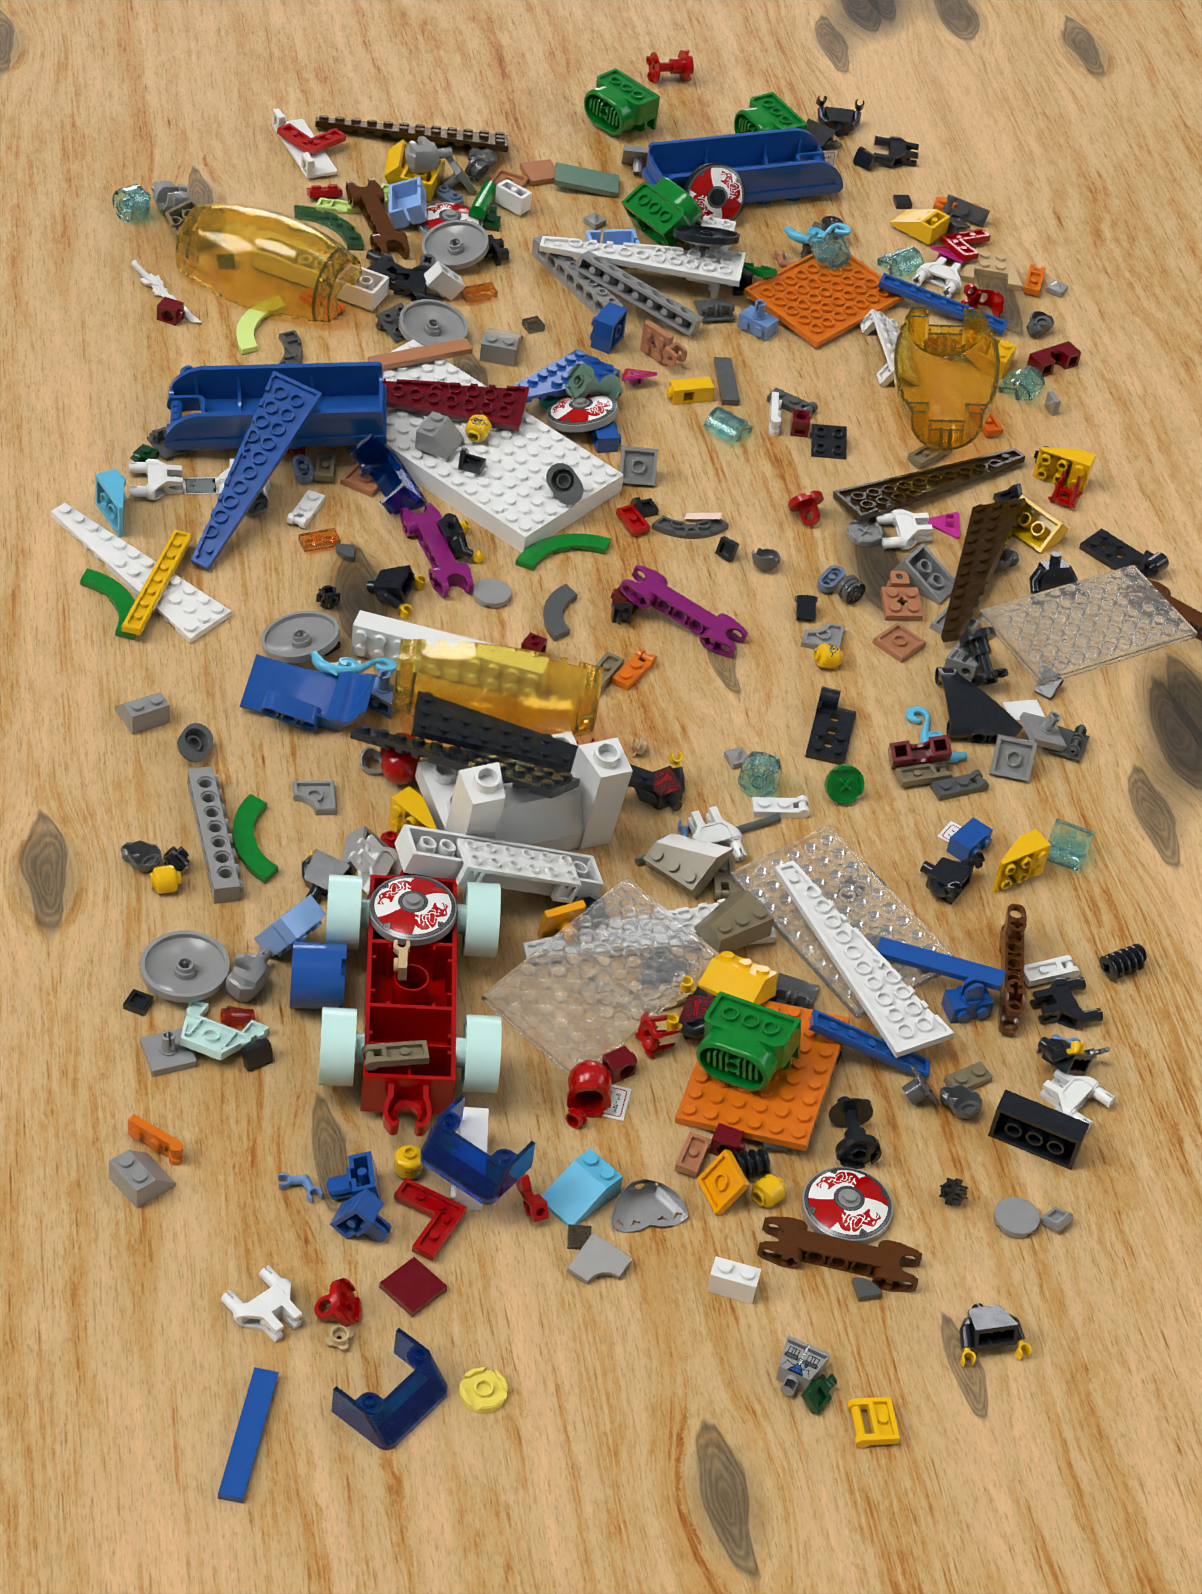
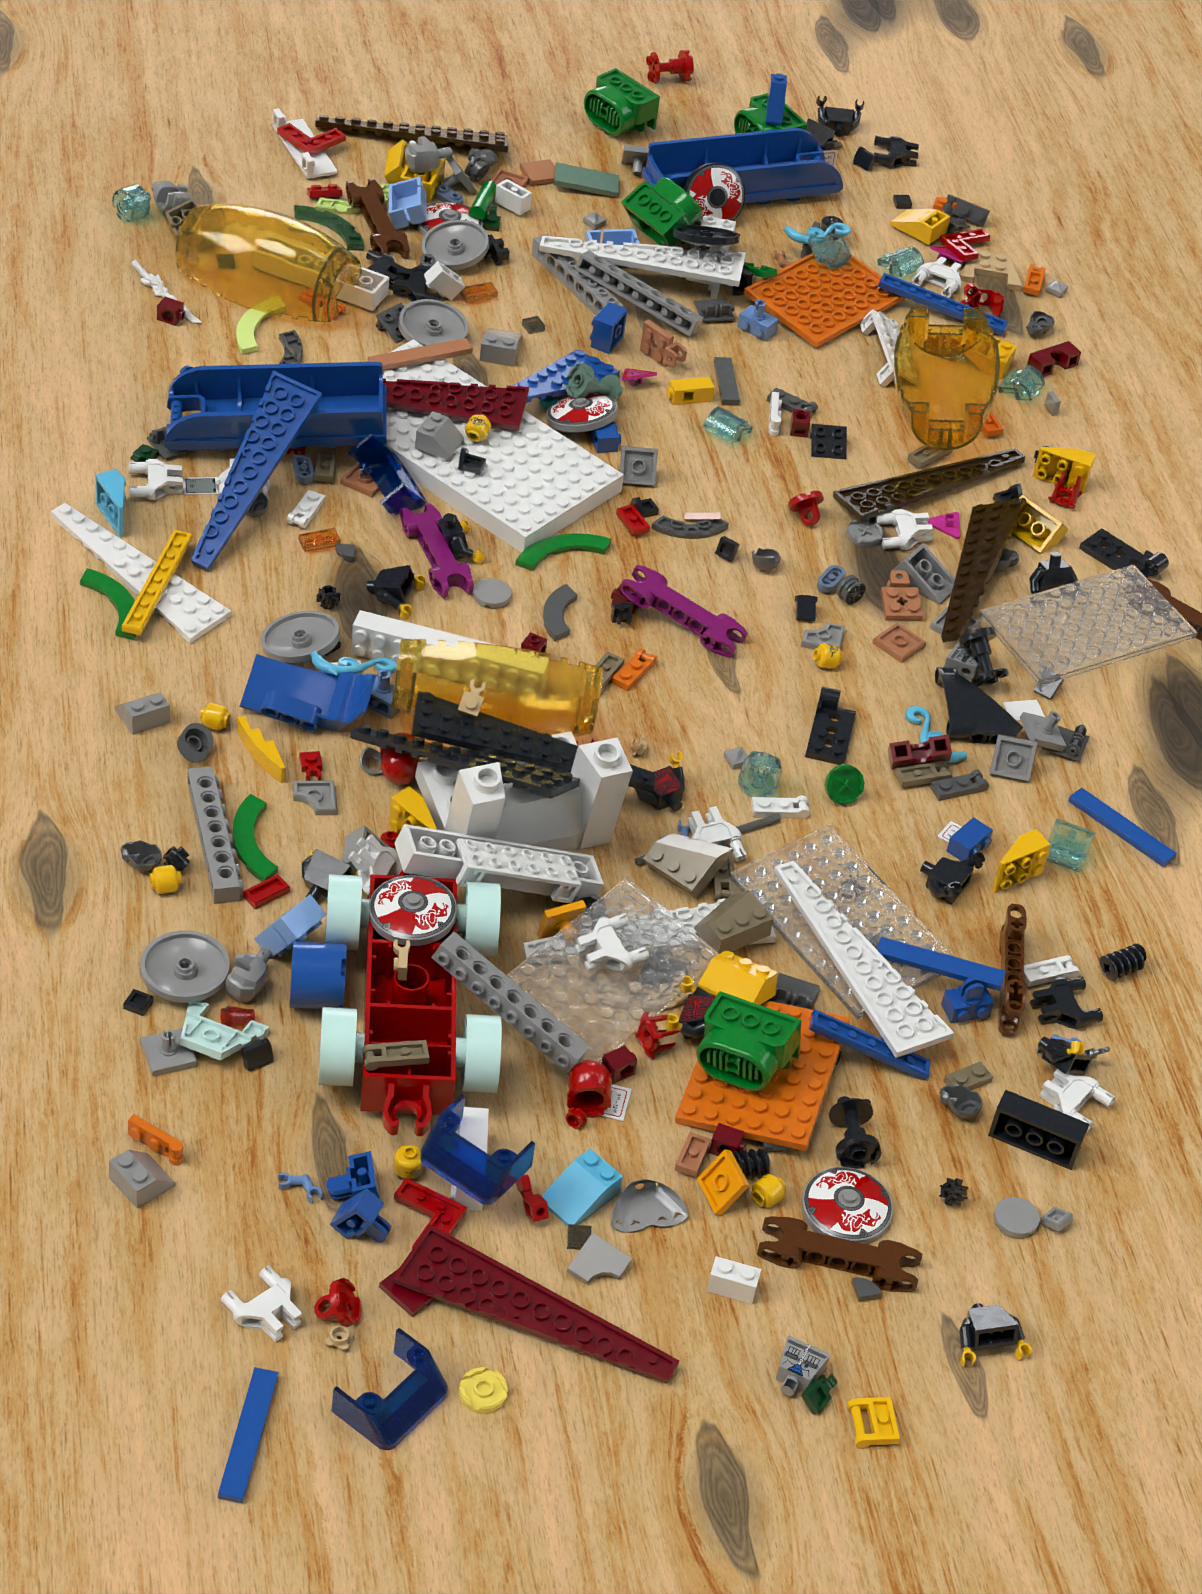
dark grey piece [546,463,583,505] -> none
dark grey wheel [902,1065,939,1106] -> none
none -> yellow head [199,702,231,731]
none -> yellow slope [237,716,285,783]
none -> red tile [243,874,290,909]
none -> red plate [299,751,322,781]
none -> dark red wing [392,1224,679,1384]
none -> light grey brick [431,932,590,1073]
none -> tan plate [458,679,486,718]
none -> white connector [574,913,649,971]
none -> blue slope [766,73,787,126]
none -> blue tile [1068,787,1177,867]

